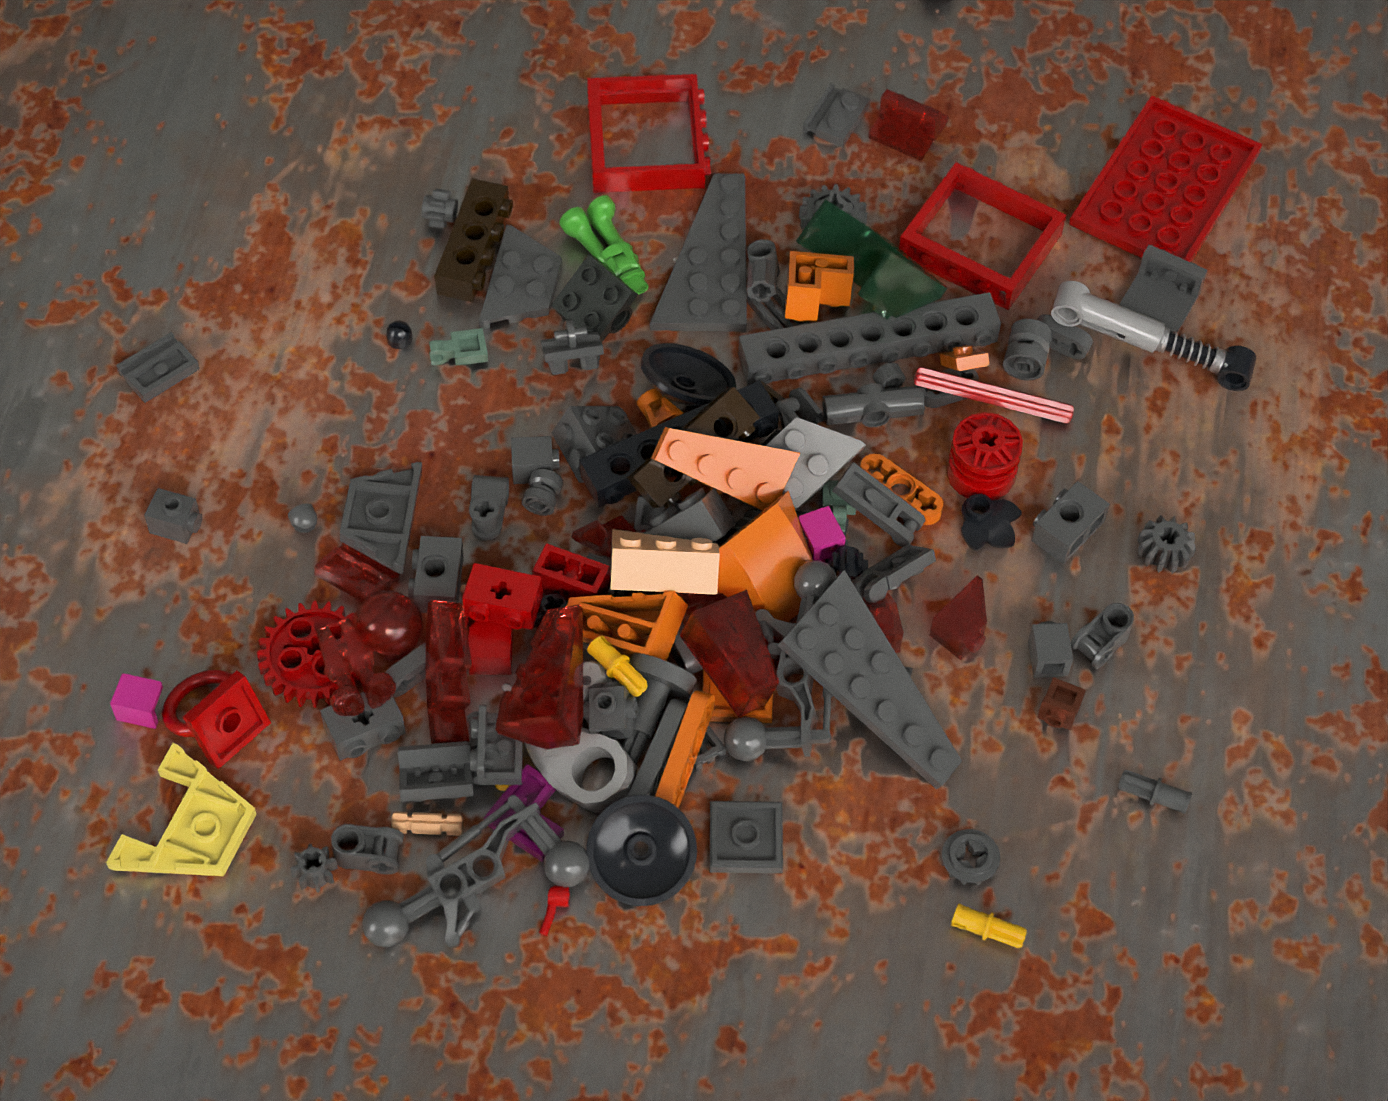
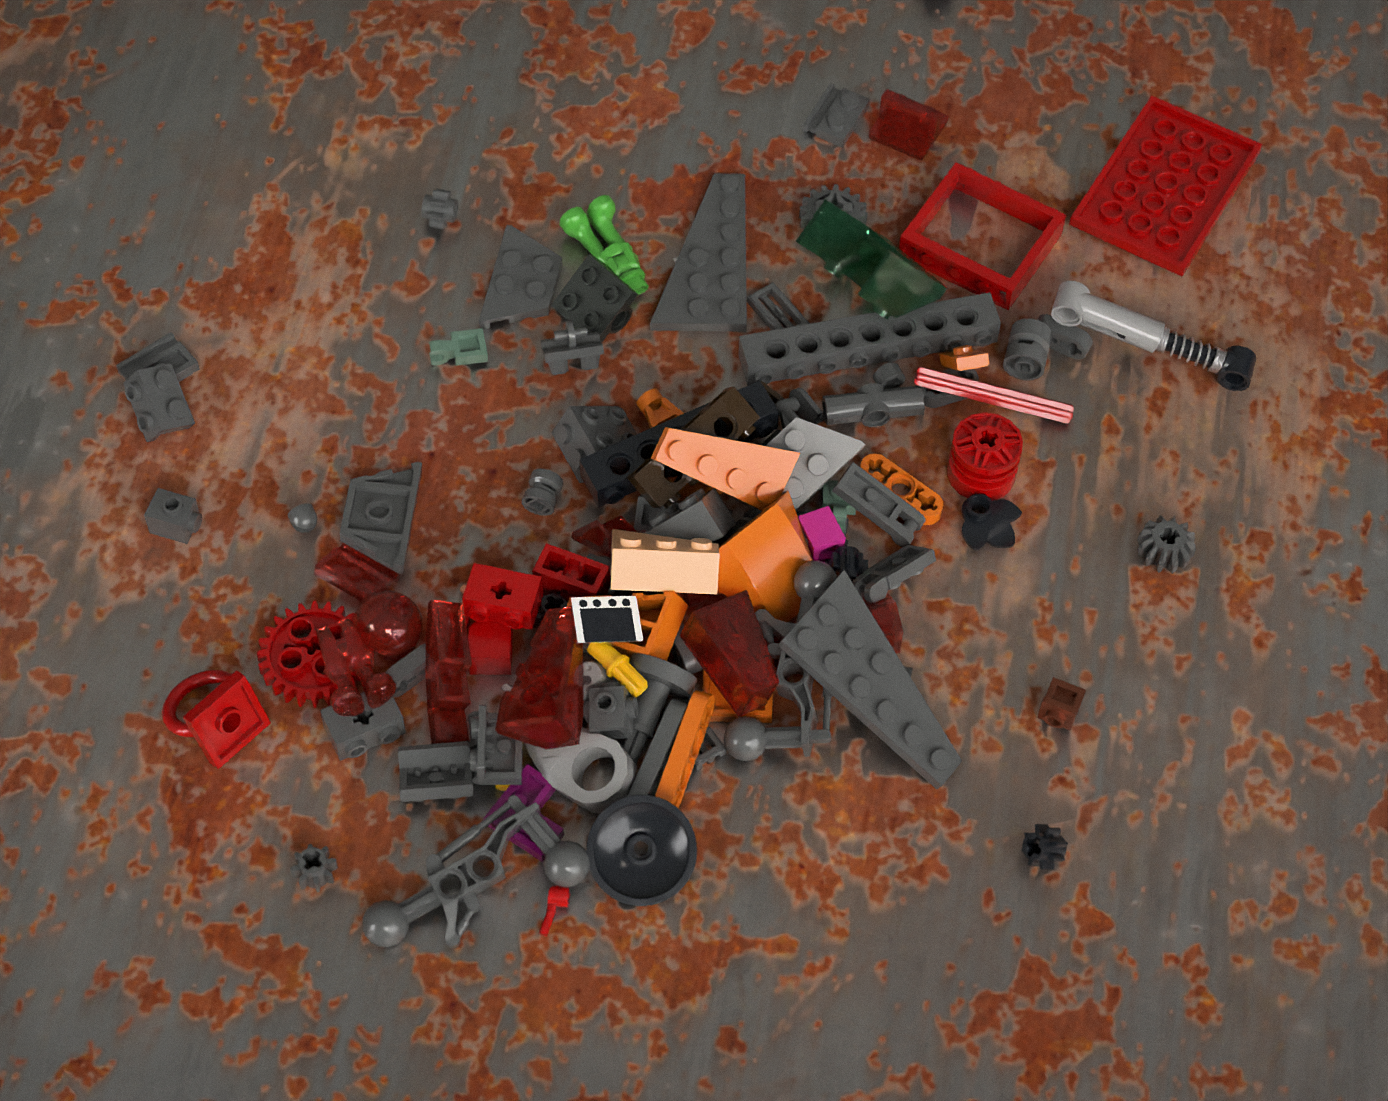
light yellow wing [106,743,256,876] -> none
dark pink panel [110,673,163,729] -> none
dark grey piece [331,824,404,874] -> none
black hinge [386,320,413,349] -> none
light nougat axle [391,811,463,836] -> none
dark grey brick [408,536,464,615] -> none
dark brown brick [434,178,513,302] -> none
dark grey piece [469,475,509,541] -> none
dark grey brick [511,436,560,484] -> none
red window [587,74,711,193] -> none
black dish [641,343,736,407] -> none
dark grey tile [709,801,783,874] -> none
dark grey piece [747,239,780,302] -> none
orange brick [785,251,854,322] -> none
clear red slope [929,575,987,660] -> none
dark grey gear [942,829,1000,886] -> none
yellow axle [951,903,1027,948] -> none
dark grey brick [1028,621,1073,678] -> none
dark grey brick [1032,481,1110,564] -> none
dark grey piece [1070,603,1134,669] -> none
dark grey axle [1118,770,1192,814] -> none
dark grey bracket [1119,245,1208,334] -> none
none -> dark grey bracket [124,364,195,442]
none -> black sticker [571,596,643,643]
none -> black gear [1021,824,1068,870]

